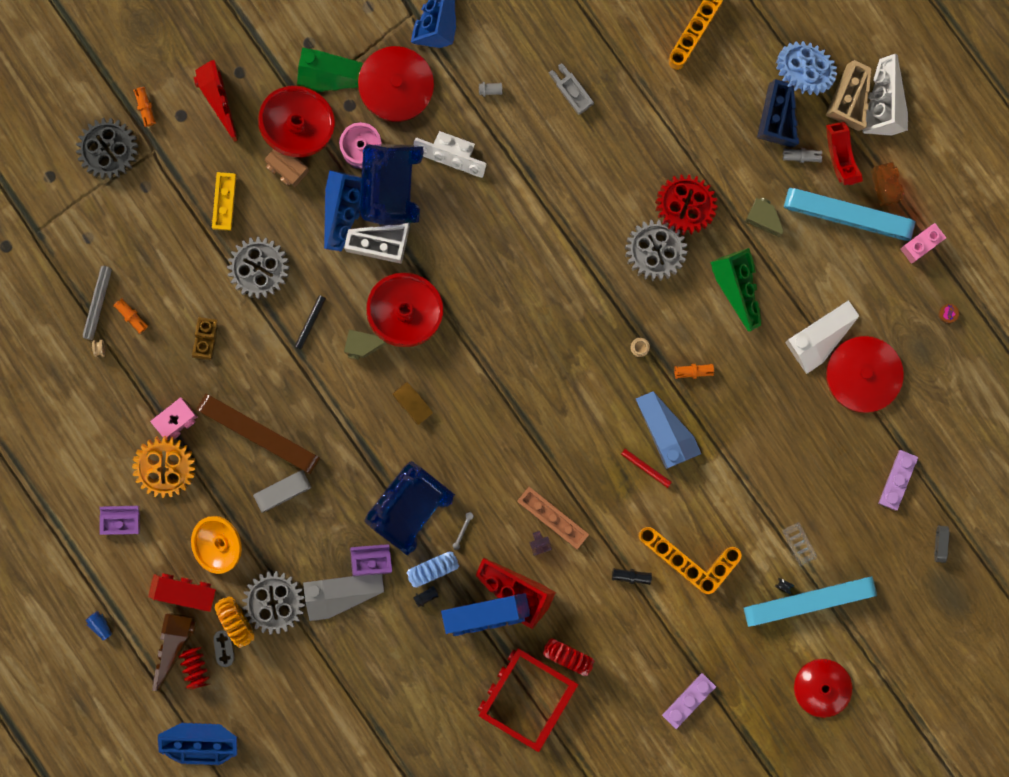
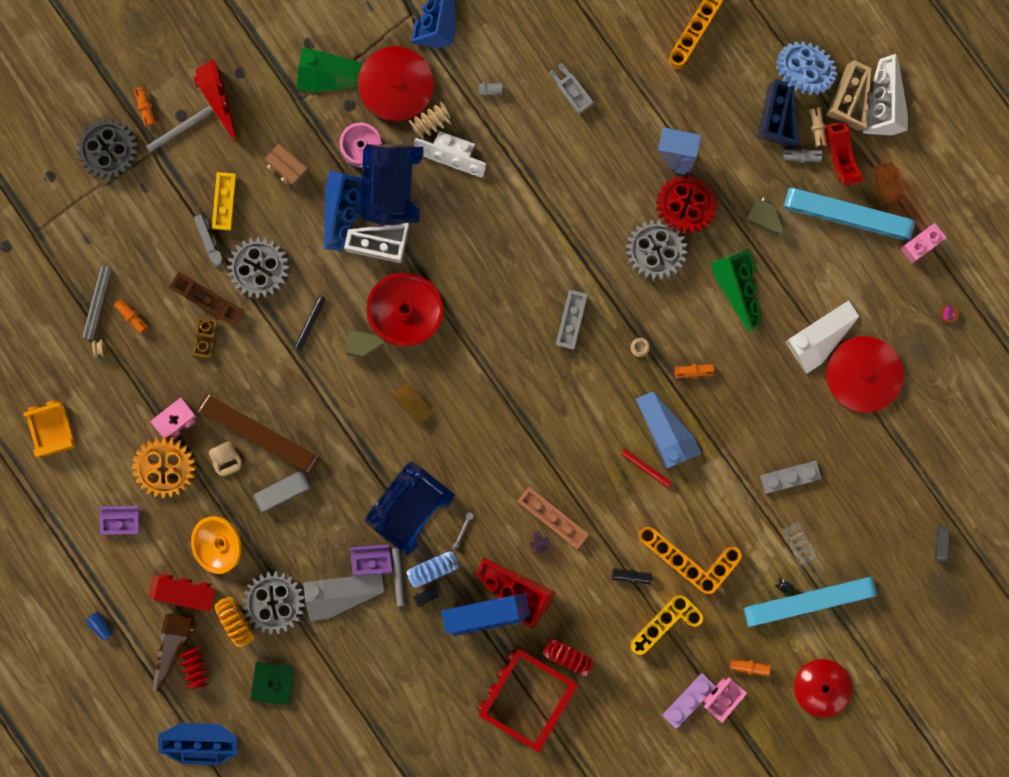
dark grey beam [214,630,235,667] -> none
red dish [258,86,335,157] -> none
lavender plate [878,450,918,511] -> none
none -> light orange panel [23,400,76,458]
none -> light grey bar [146,105,214,152]
none -> reddish brown slope [169,271,245,327]
none -> light grey hinge [194,214,223,267]
none -> tan piece [209,441,242,477]
none -> dark green plate [250,661,295,706]
none -> light grey bar [392,548,405,607]
none -> tan piece [409,102,451,140]
none -> light grey plate [555,290,587,350]
none -> yellow beam [630,595,703,655]
none -> medium blue wedge [658,127,701,175]
none -> bright pink bracket [704,677,747,723]
none -> orange pin [730,659,771,677]
none -> light grey plate [760,461,821,494]
none -> tan pin [809,107,828,148]

